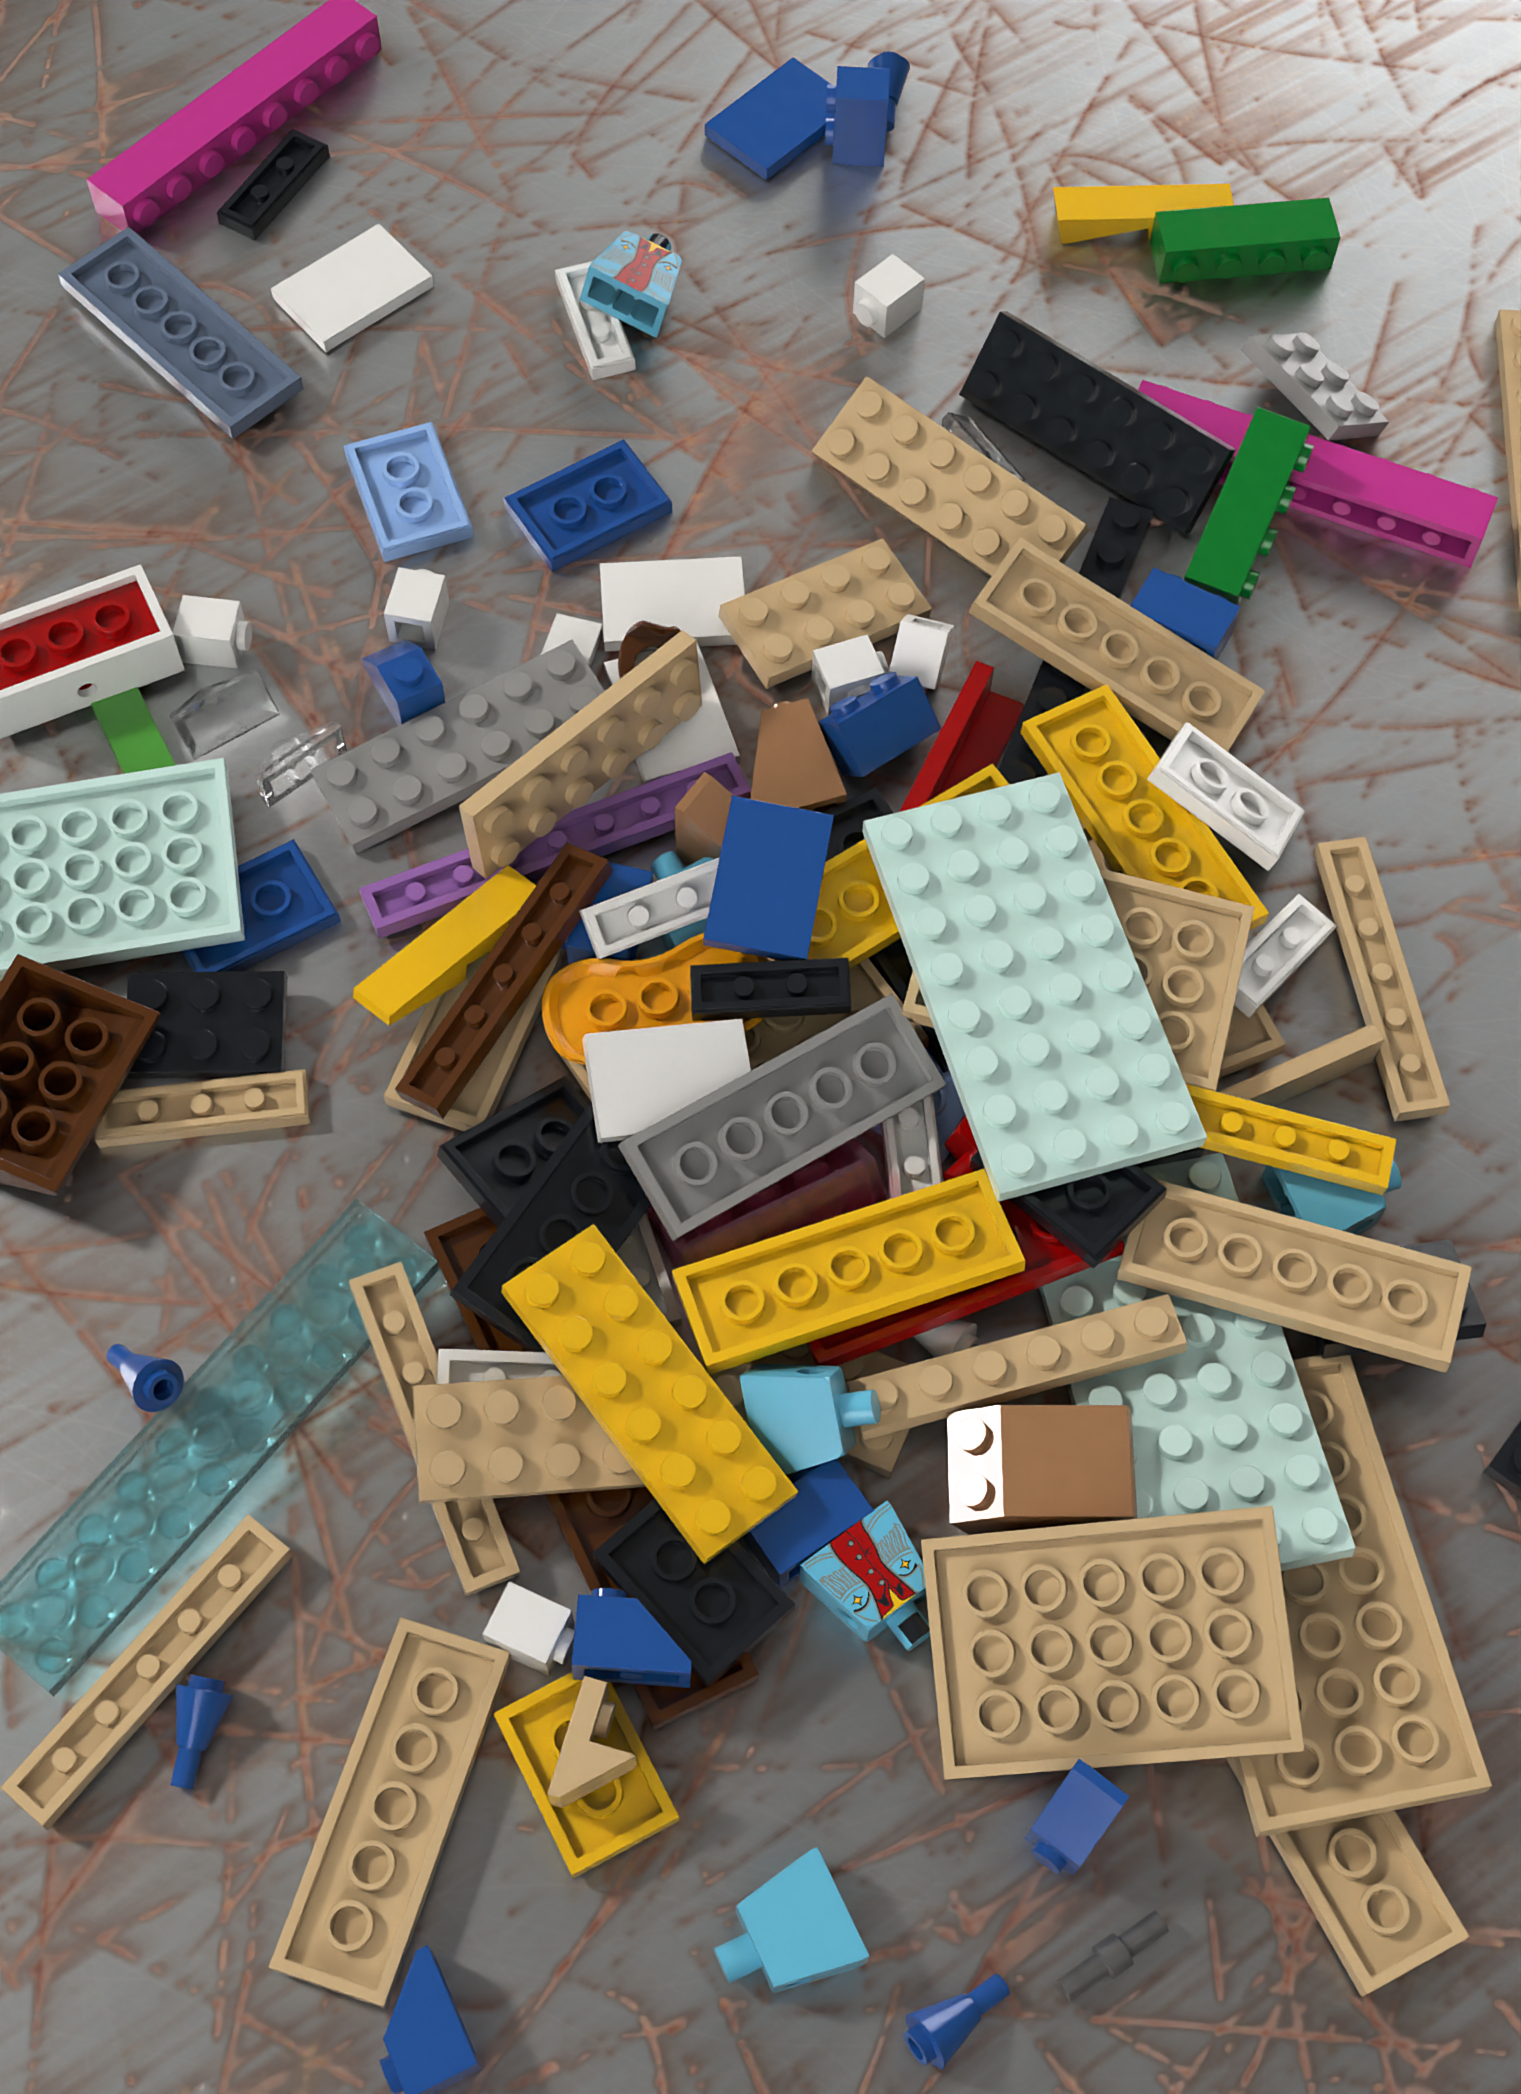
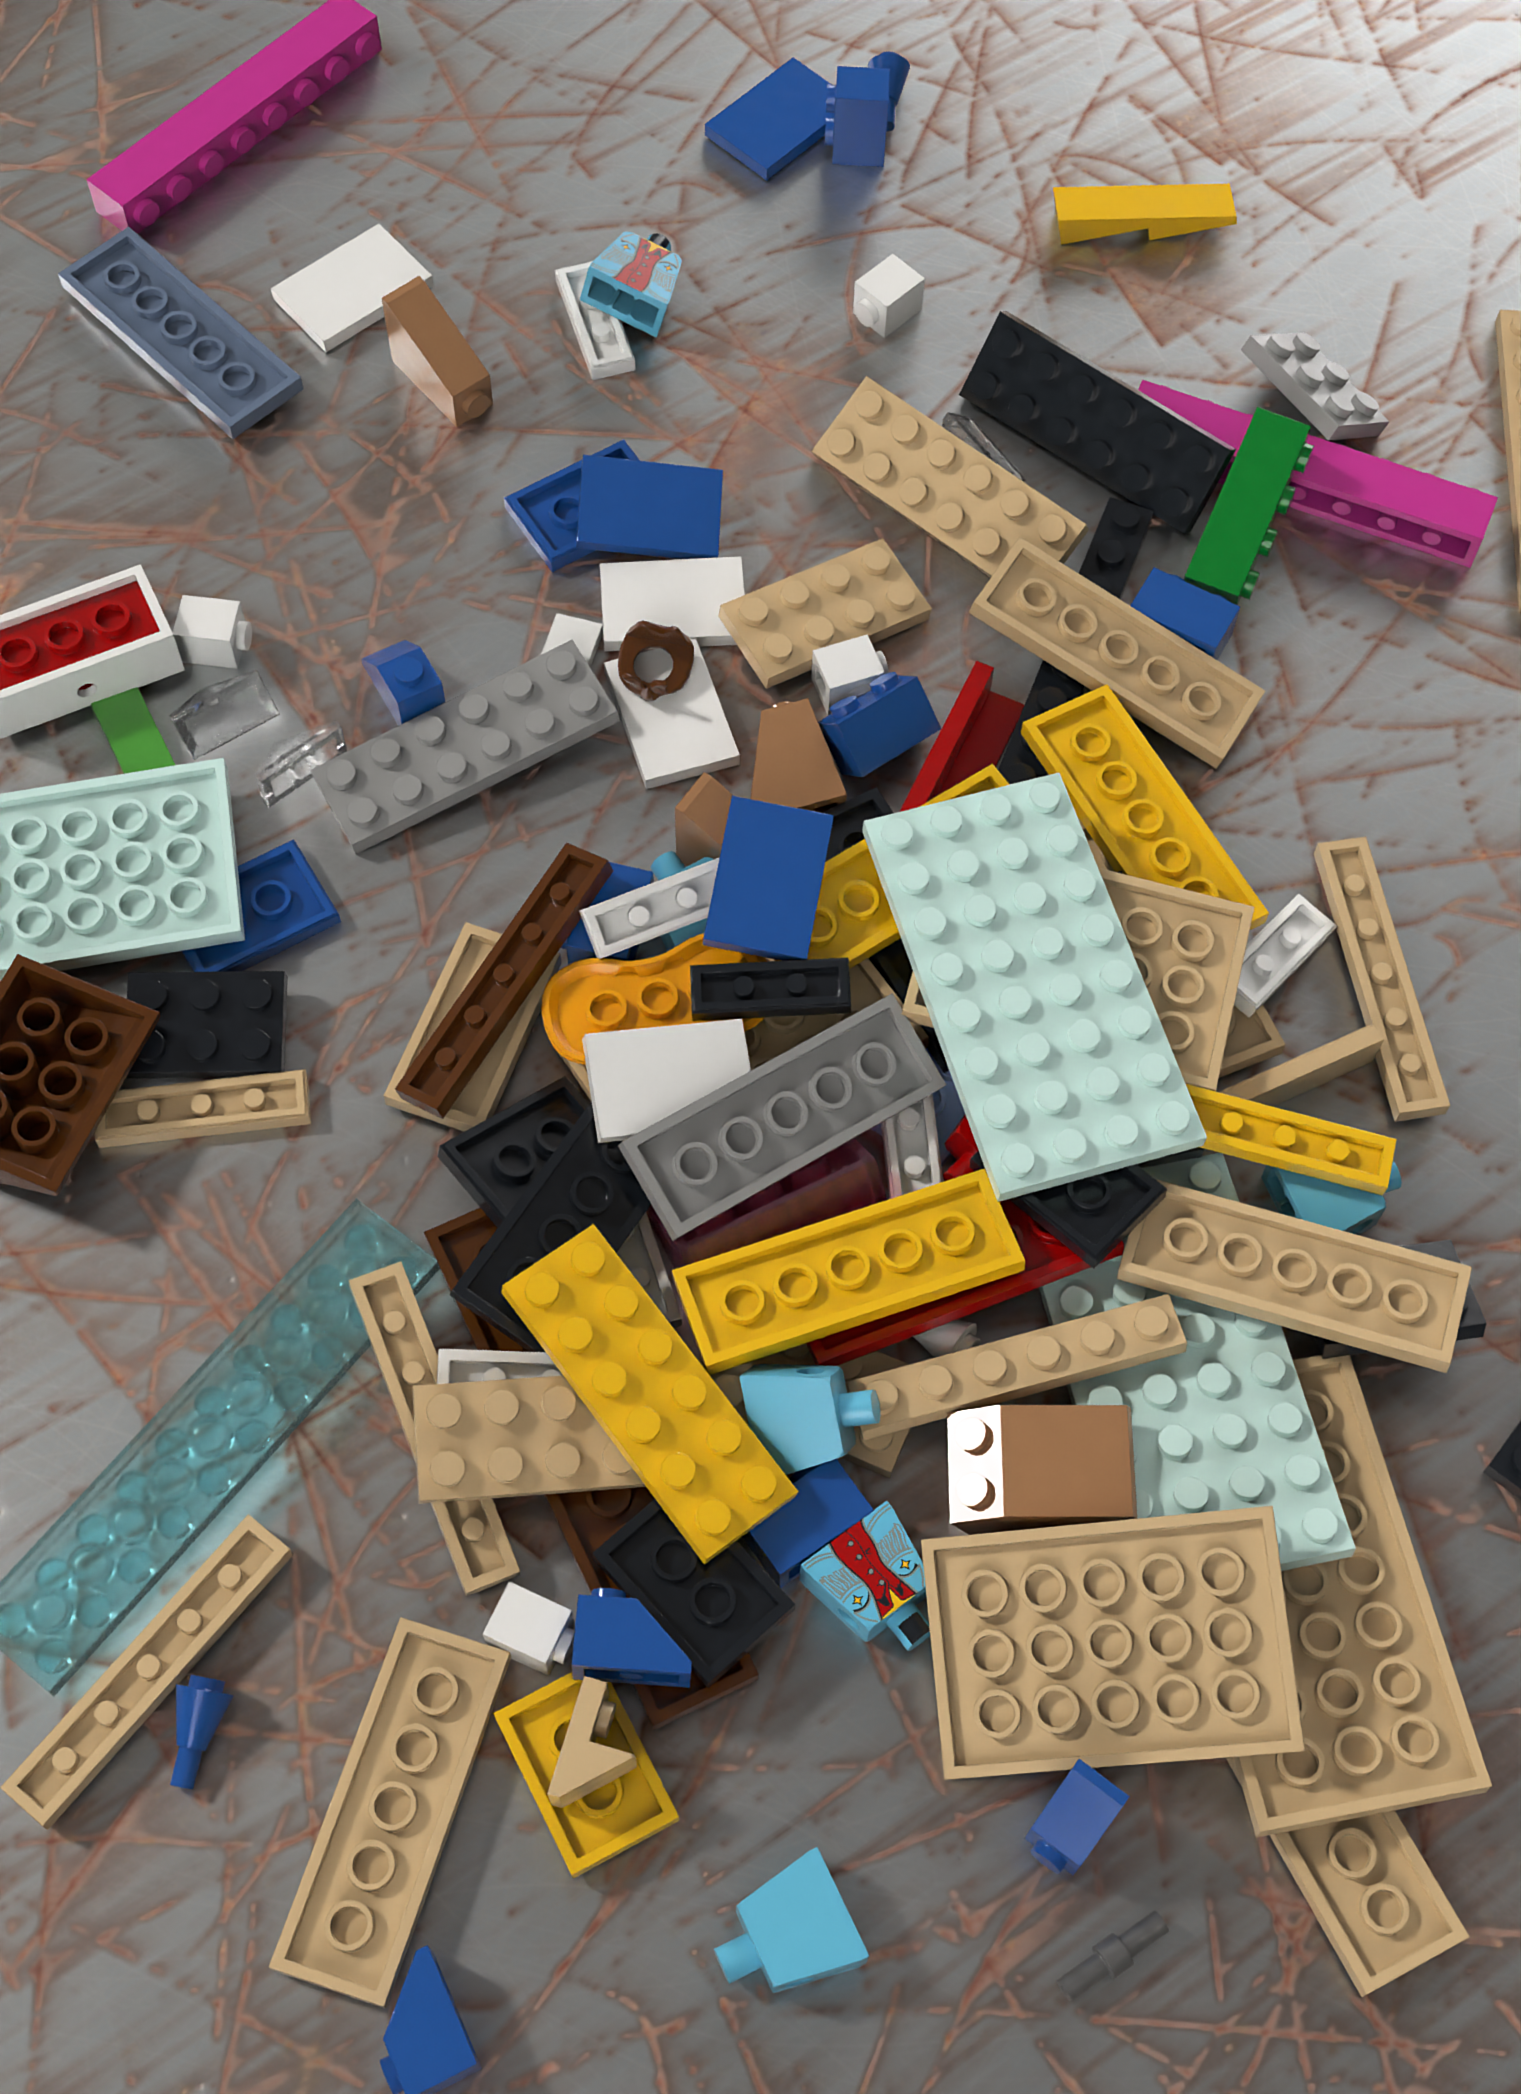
blue cone [106,1344,184,1412] -> none
black tile [216,129,330,241] -> none
light blue tile [343,422,474,562] -> none
yellow slope [353,865,536,1026] -> none
medium lavender plate [359,752,751,939] -> none
white brick [384,567,450,650] -> none
tan plate [459,630,702,879] -> none
white brick [889,614,954,693] -> none
blue cone [903,1973,1010,2070] -> none
white tile [1147,722,1305,871] -> none
green brick [1149,197,1341,284] -> none
none -> medium nougat slope [382,276,493,427]
none -> blue tile [576,454,723,559]

